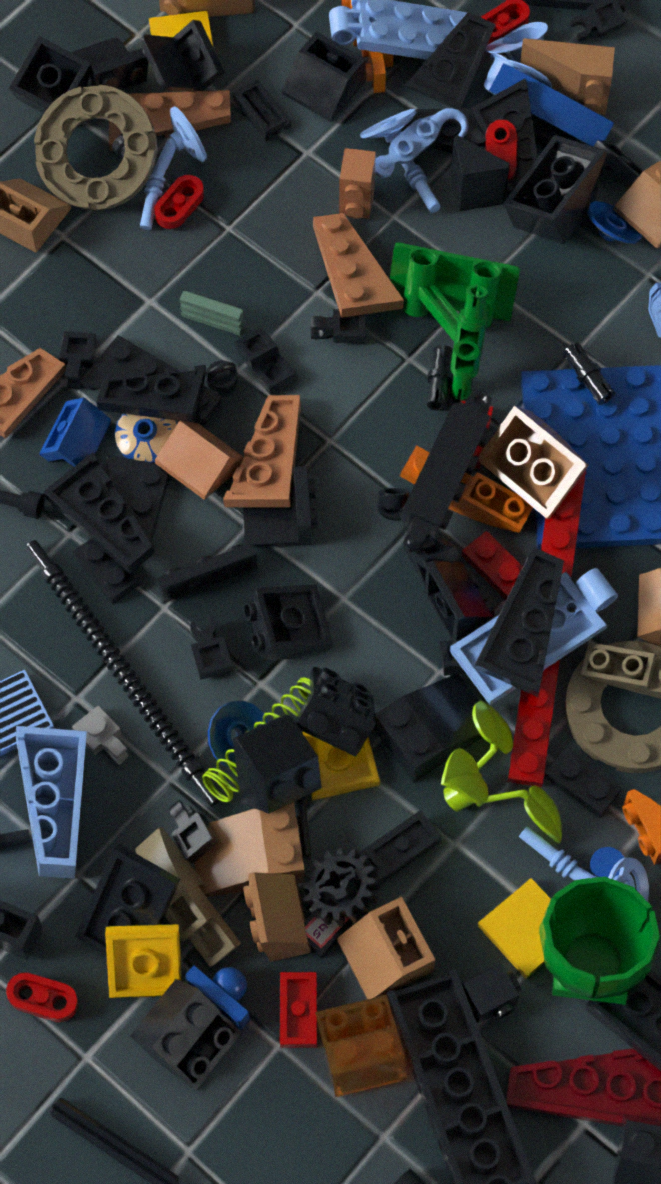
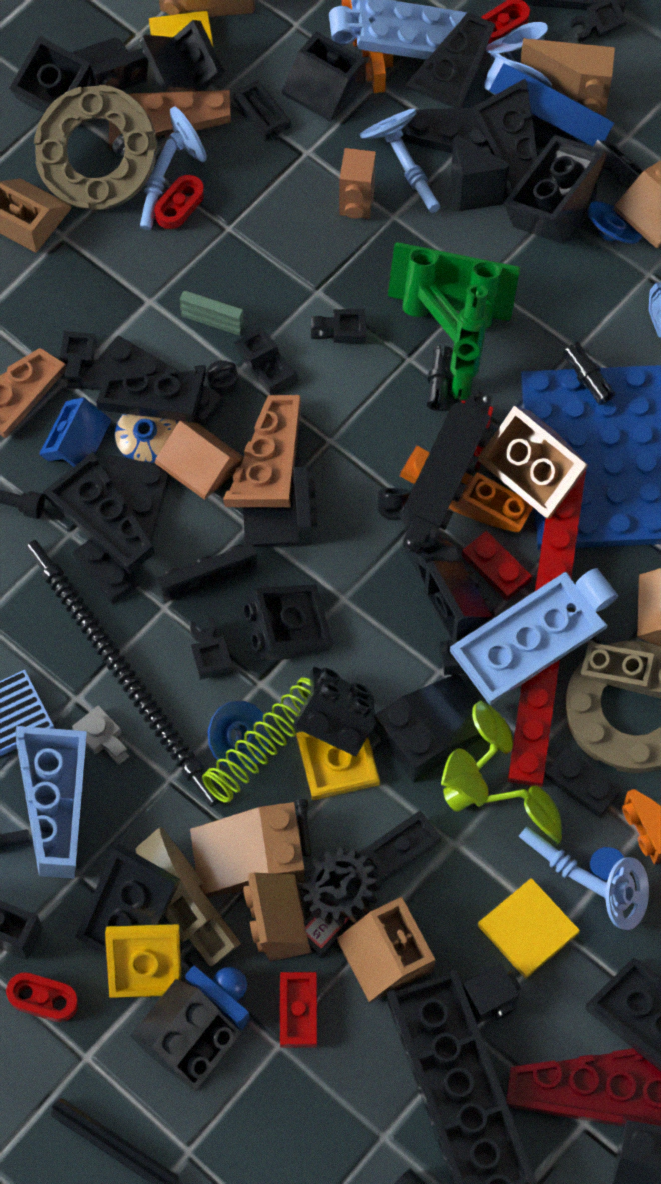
black plate [168,800,219,863] -> none
black slope [233,714,322,814] -> none
nougat wing [313,213,404,318] -> none
clear orange slope [315,995,407,1098] -> none
light blue piece [375,108,469,178] -> none
black wing [474,547,564,697] -> none
red plate [486,120,518,182] -> none
green plate [539,876,660,1005] -> none

